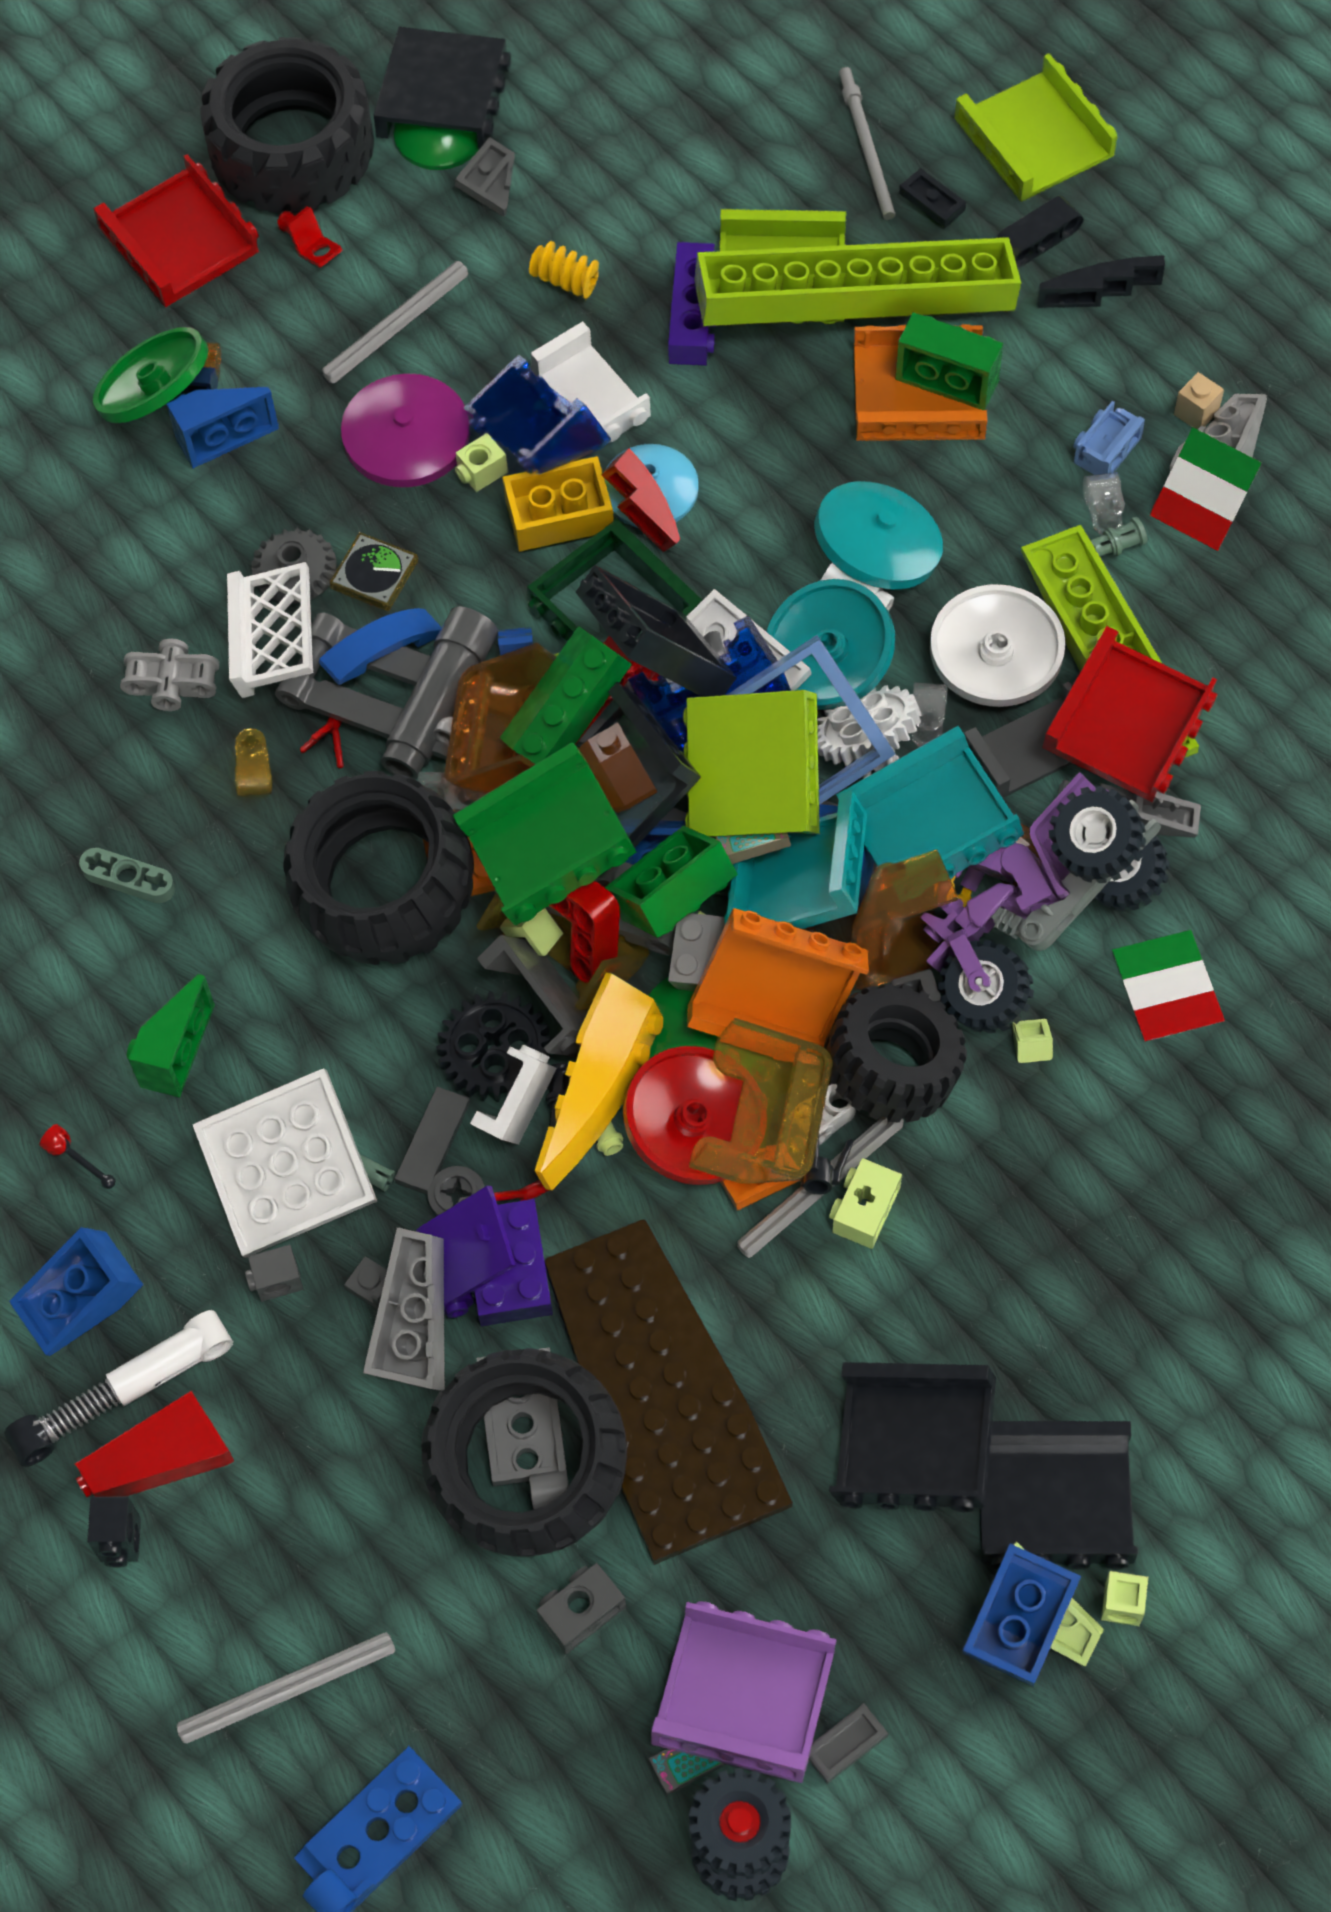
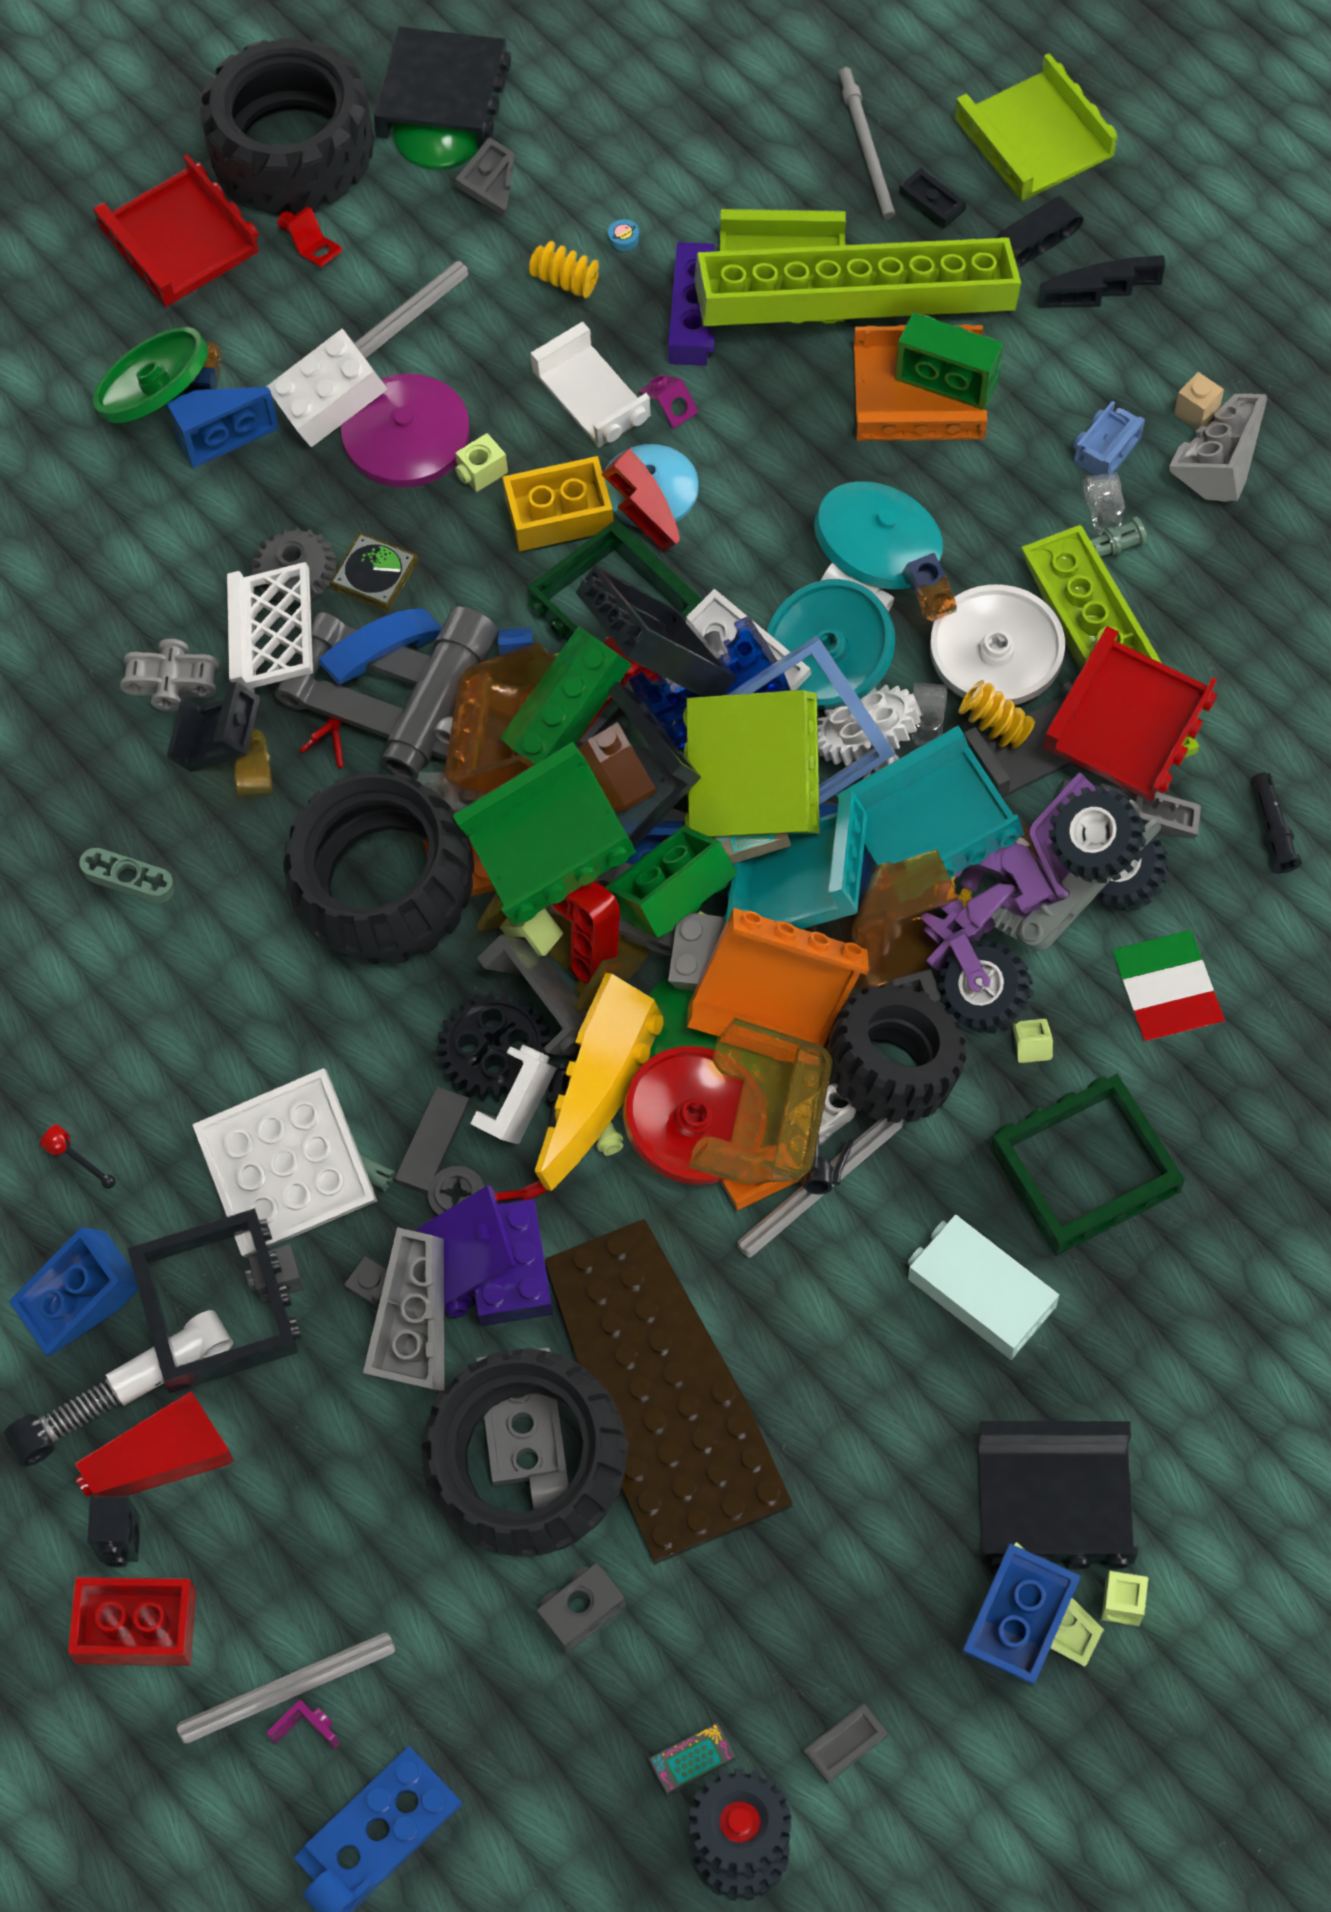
green slope [127,974,215,1098] -> none
clear blue windscreen [464,354,611,475] -> none
medium lavender panel [651,1601,836,1783] -> none
yellowish green brick [829,1158,902,1249] -> none
black panel [829,1362,996,1512] -> none
sticker [1150,427,1262,551] -> none
none -> red brick [68,1577,197,1666]
none -> black window [127,1208,301,1393]
none -> black panel [167,681,260,772]
none -> white brick [266,329,388,447]
none -> magenta bracket [266,1700,340,1749]
none -> dark azure tile [608,219,639,251]
none -> magenta bracket [638,374,698,428]
none -> leg [902,552,957,622]
none -> light aqua brick [908,1214,1059,1360]
none -> yellow piece [958,679,1035,749]
none -> dark green window [991,1073,1185,1256]
none -> black pin [1250,772,1302,874]

